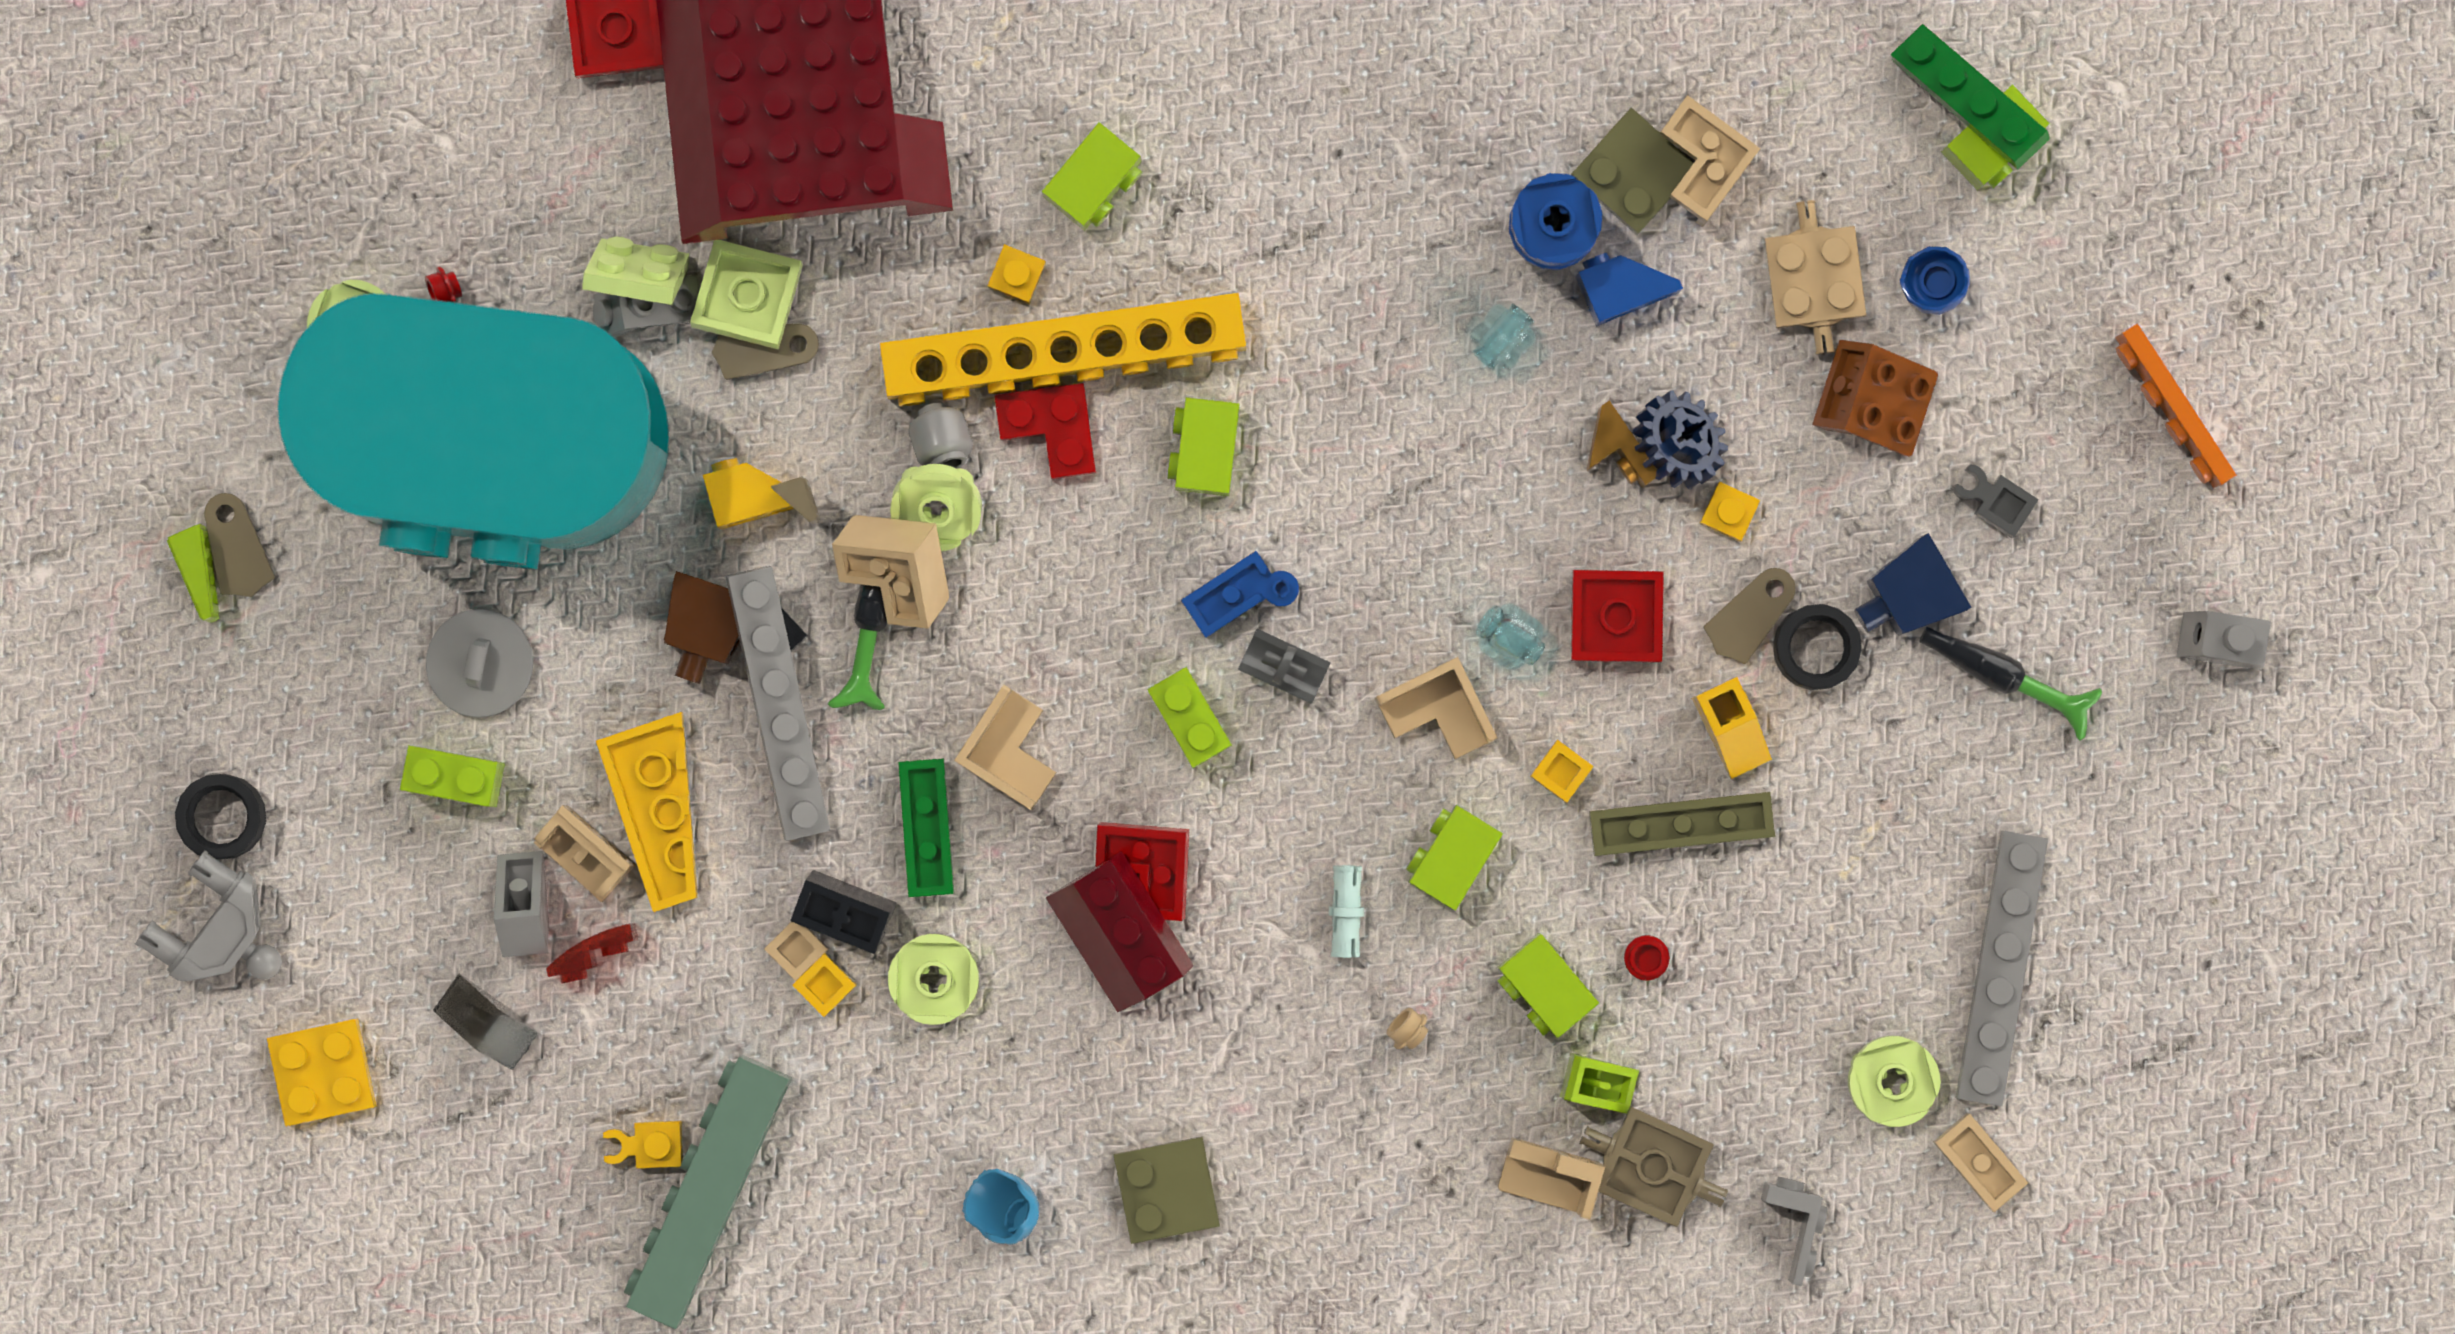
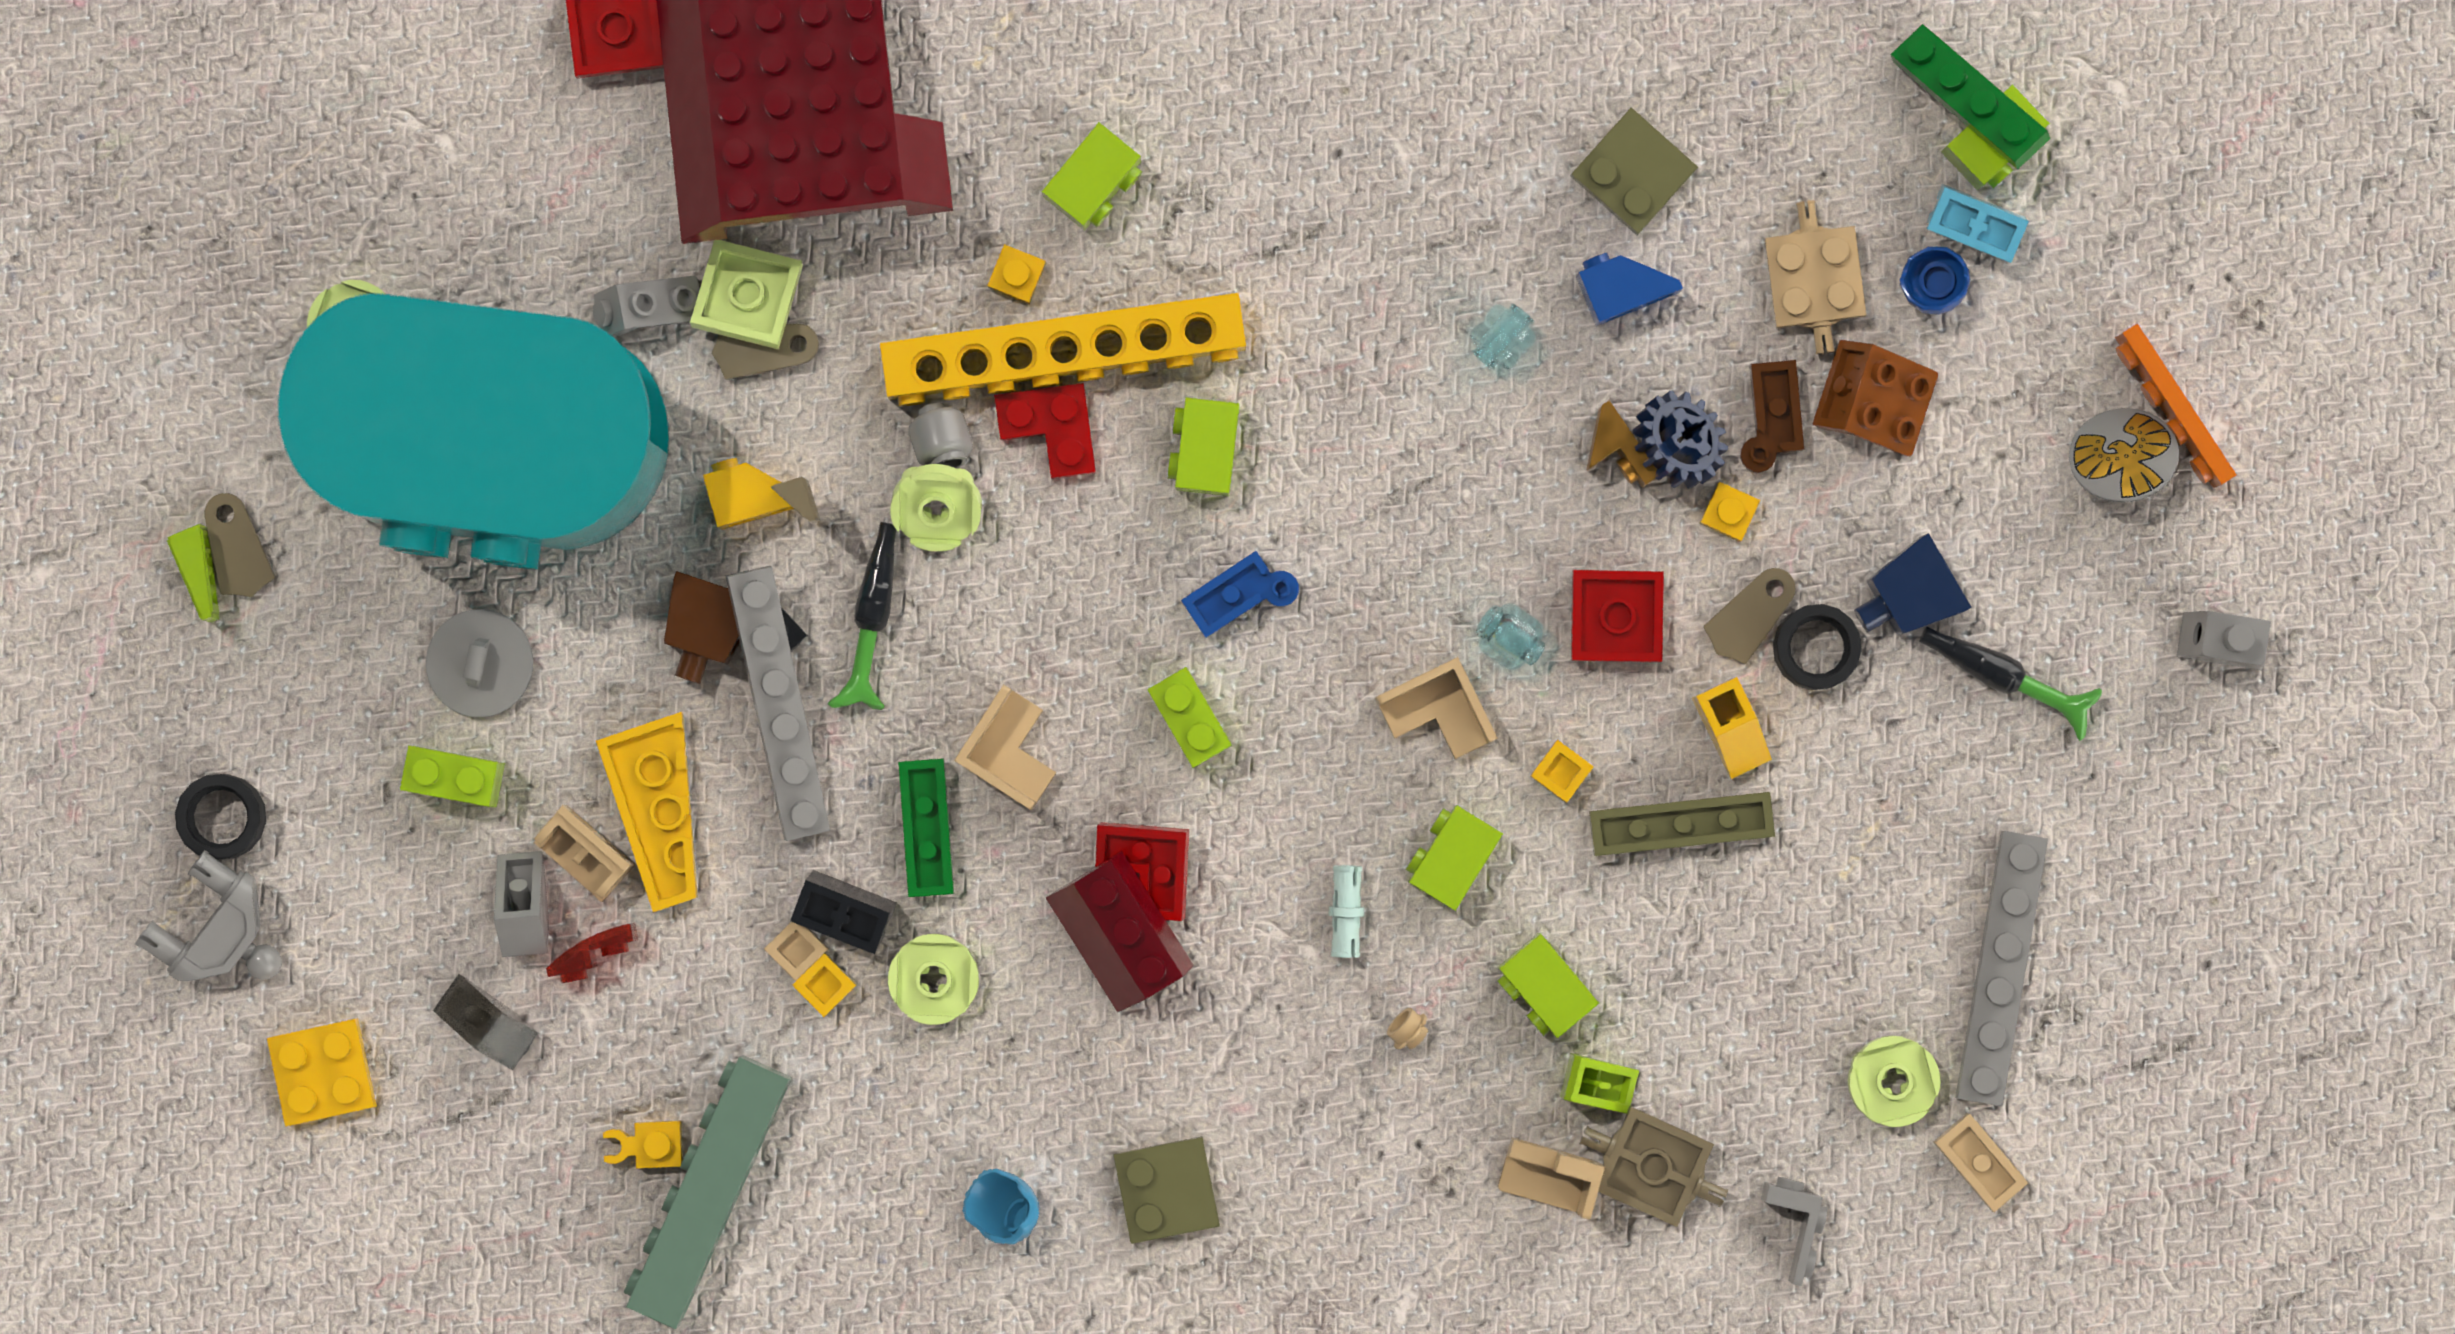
red plate [425,267,462,303] -> none
yellowish green plate [582,237,690,305] -> none
tan panel [832,515,949,629] -> none
dark grey hips [1238,629,1331,704] -> none
blue piece [1509,173,1602,270] -> none
red plate [1624,935,1670,981] -> none
tan panel [1659,95,1761,227] -> none
dark grey plate [1952,464,2039,538] -> none
none -> reddish brown hinge [1740,360,1805,473]
none -> medium azure hinge [1927,184,2029,263]
none -> shield [2069,408,2179,502]

